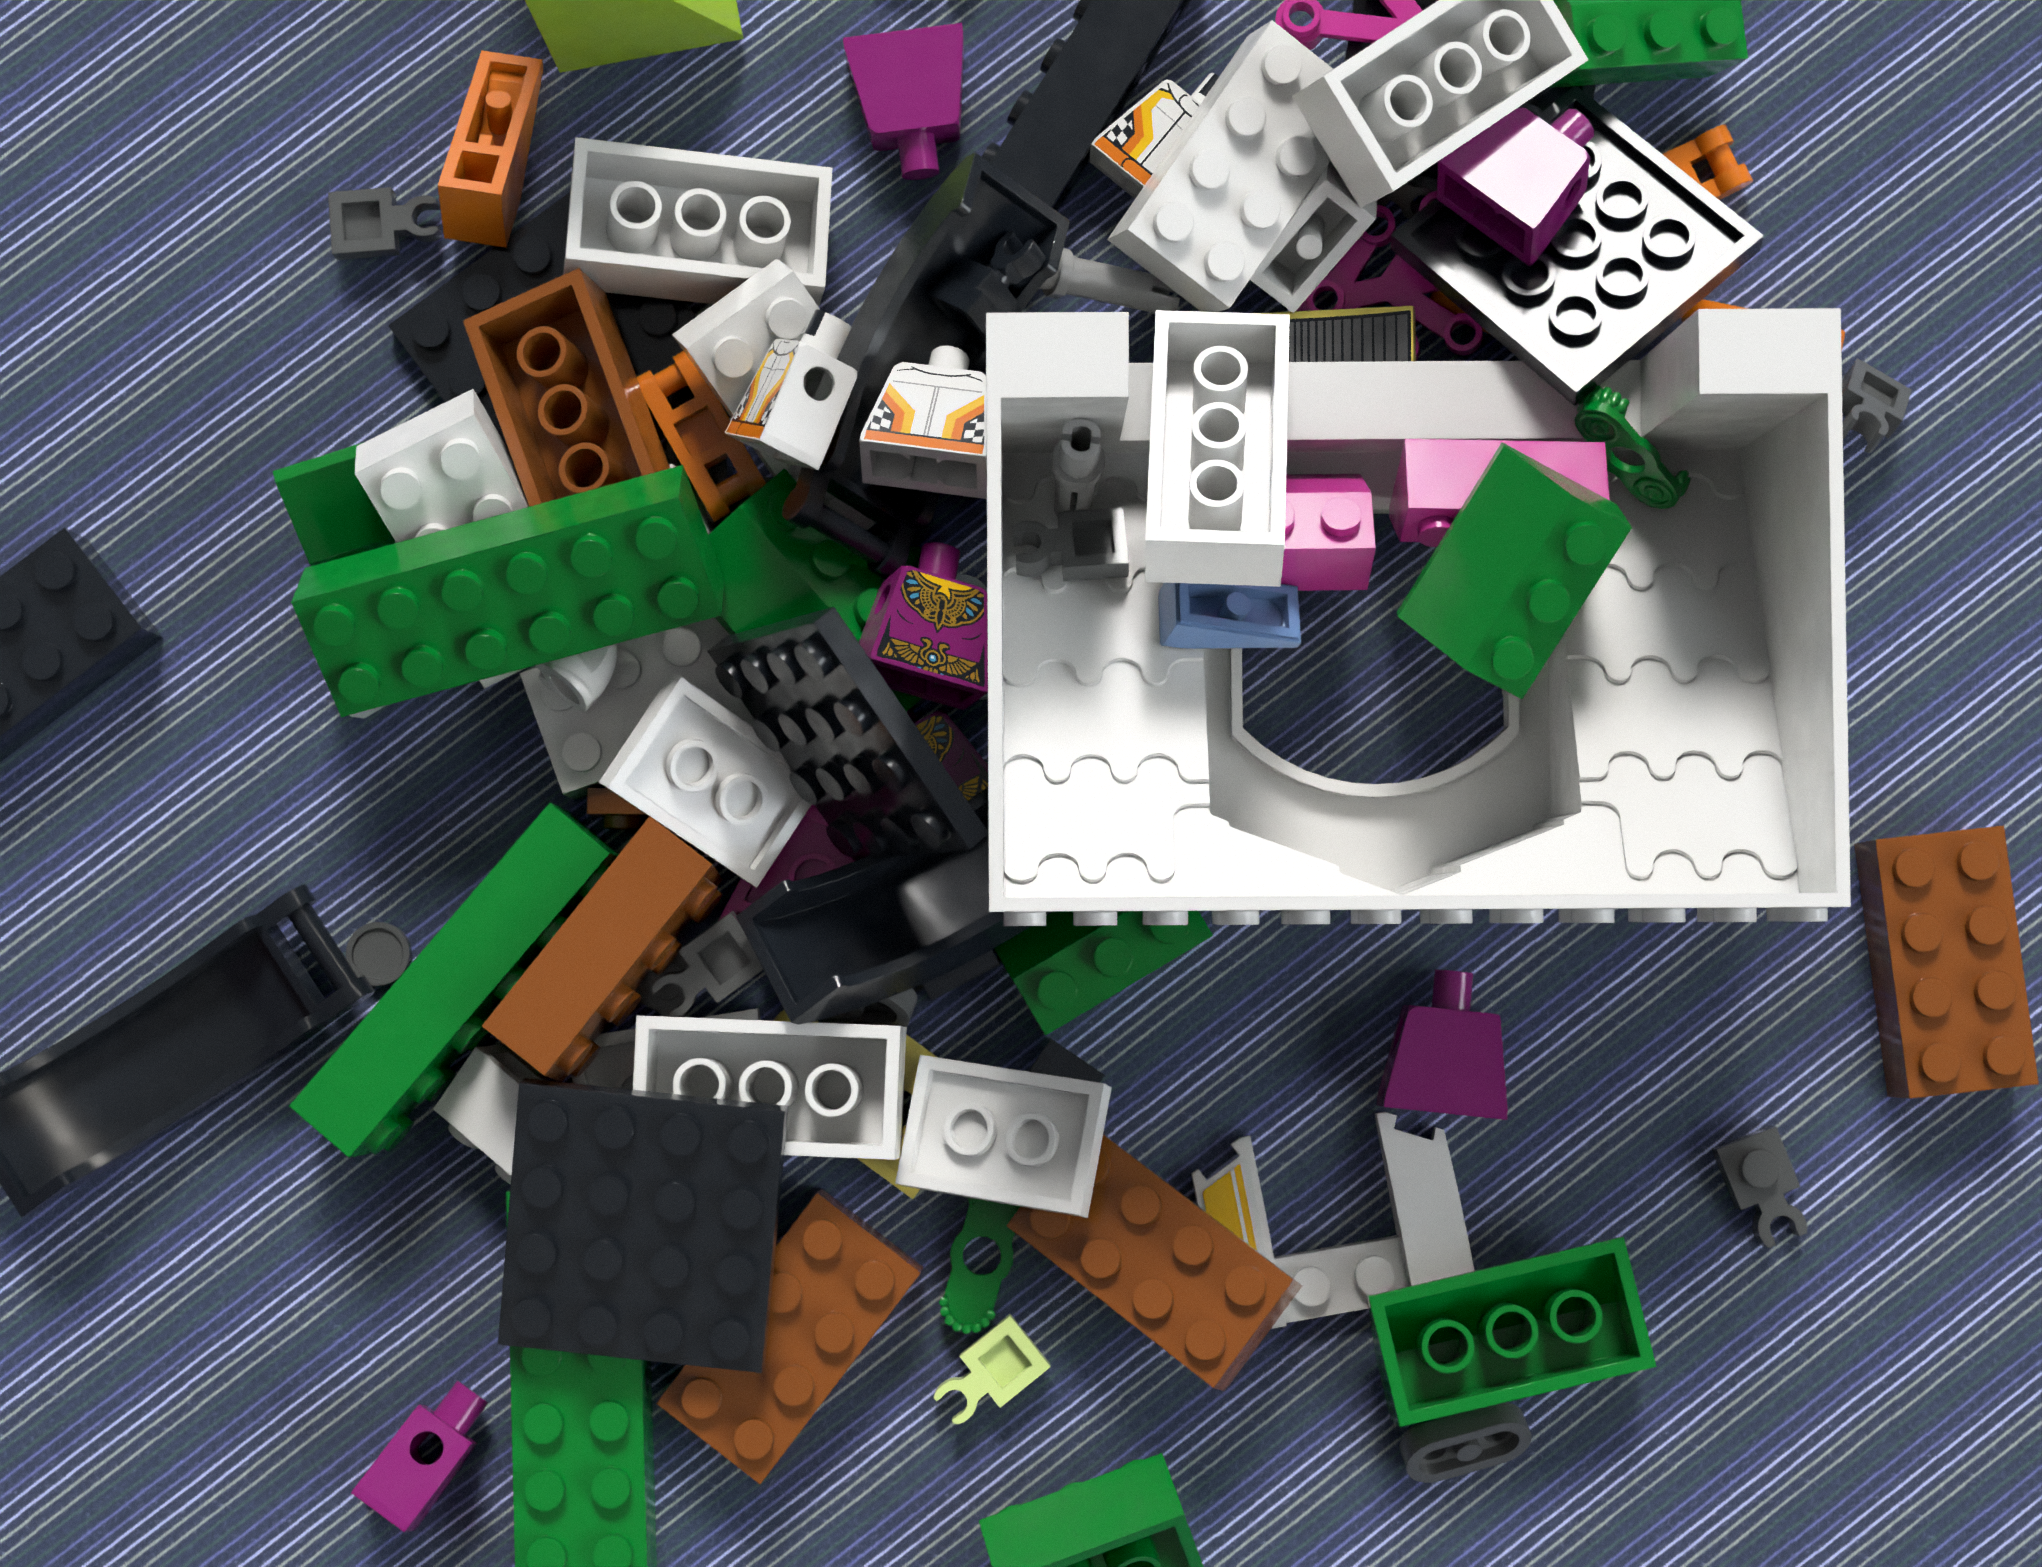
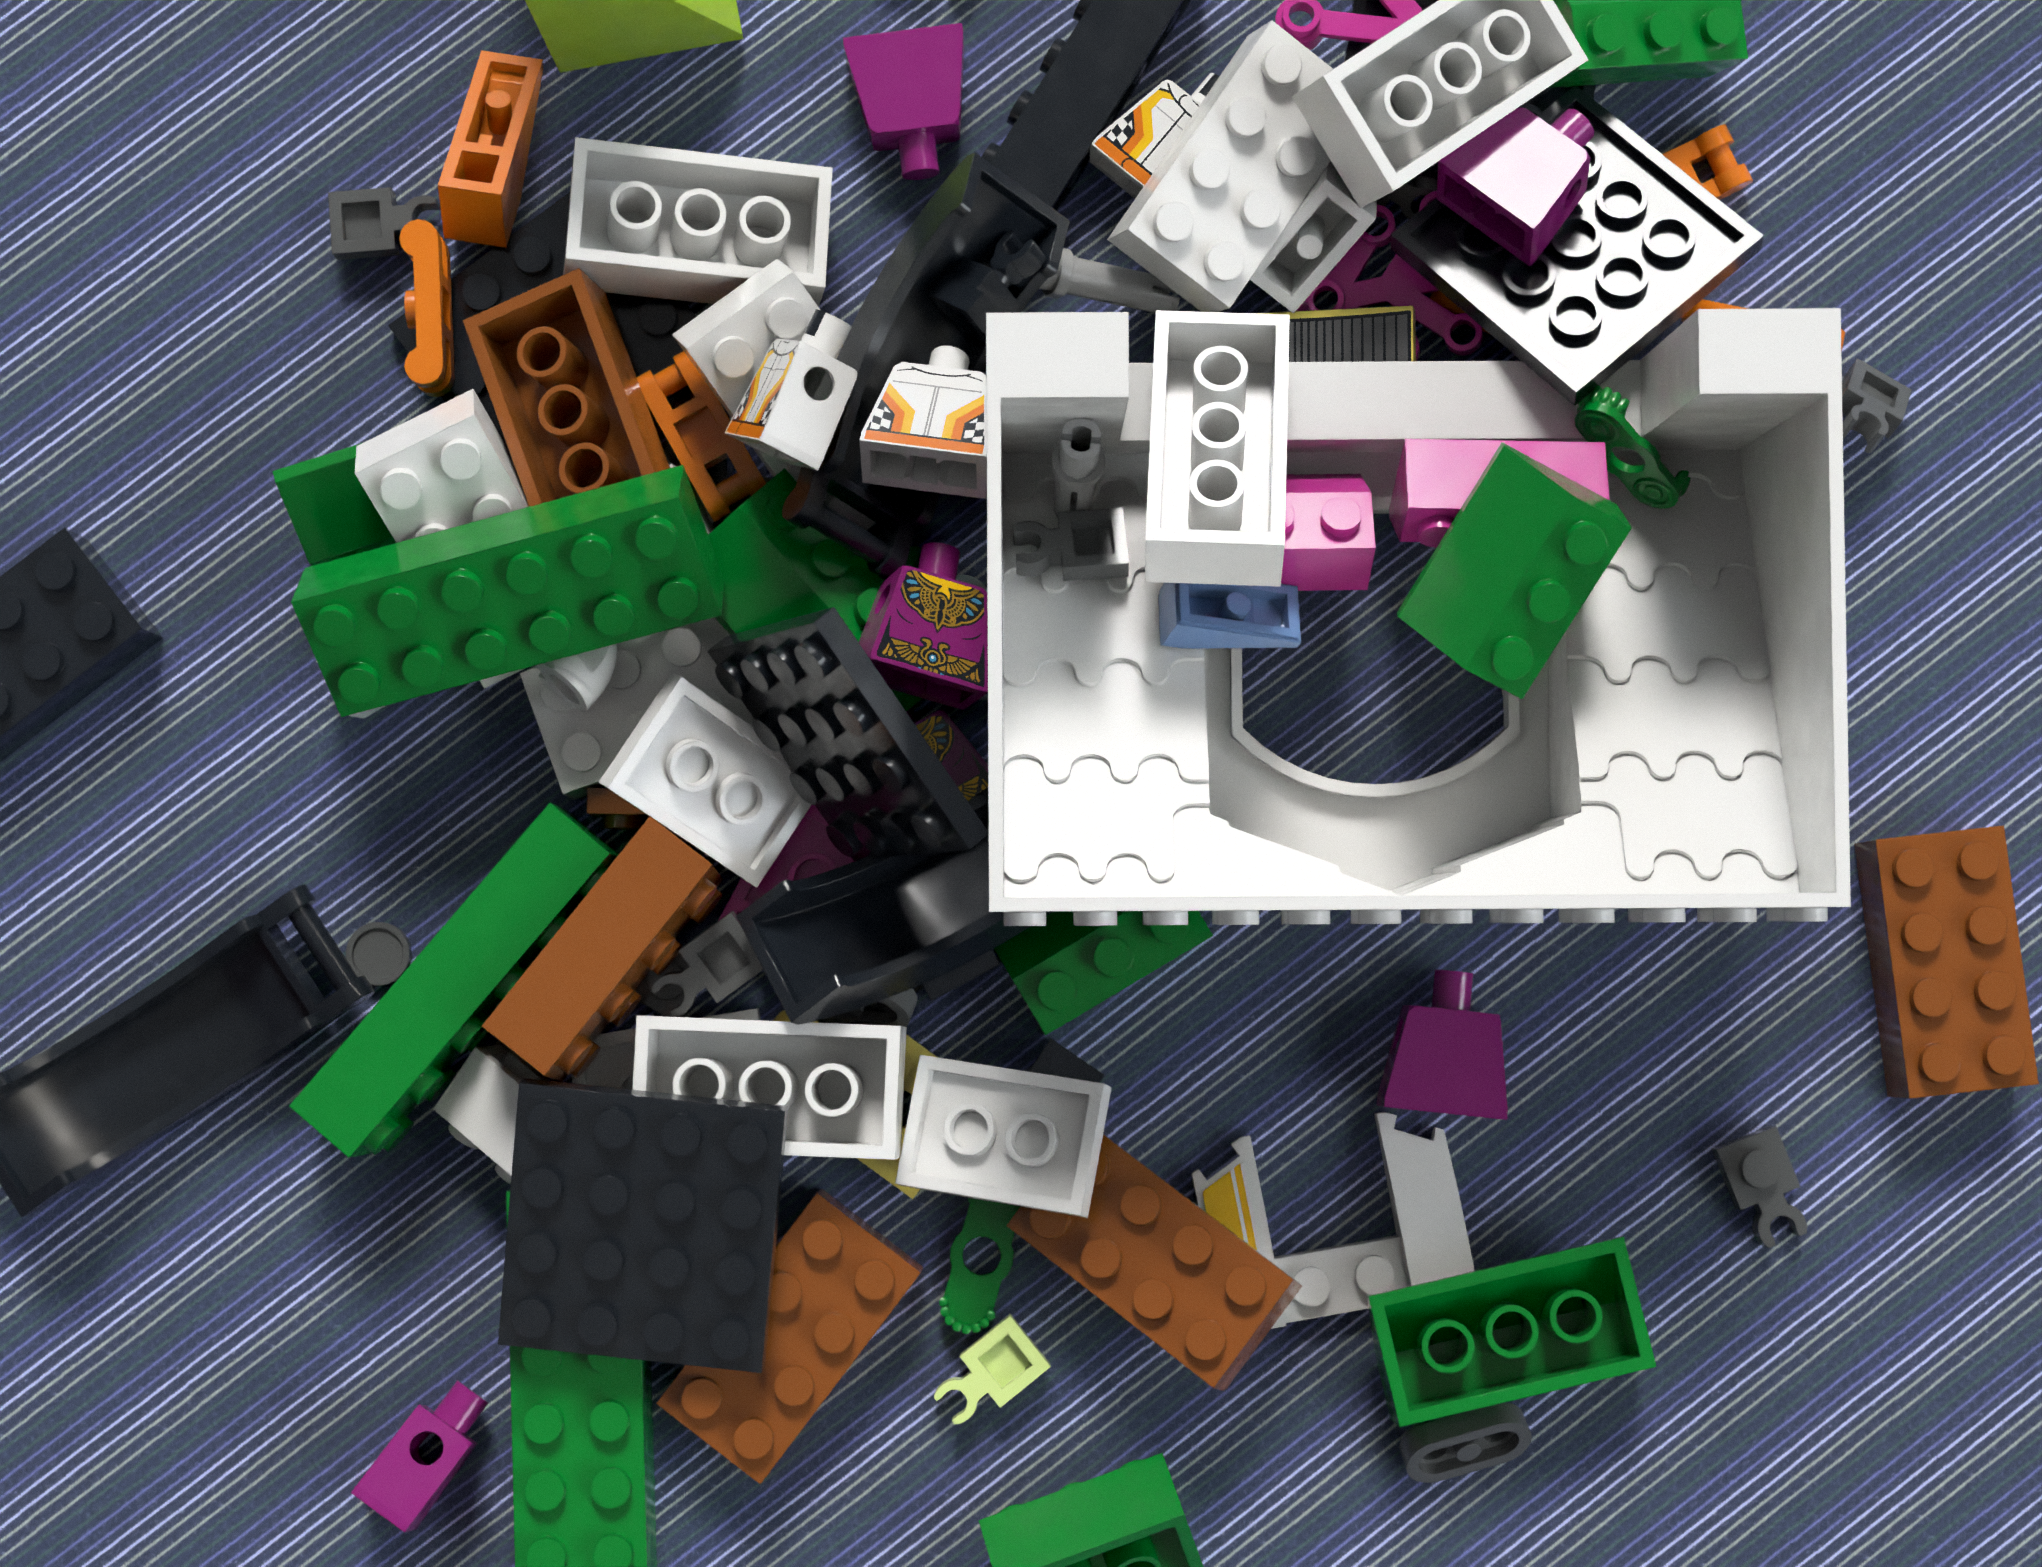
none -> orange plate [399,219,455,397]

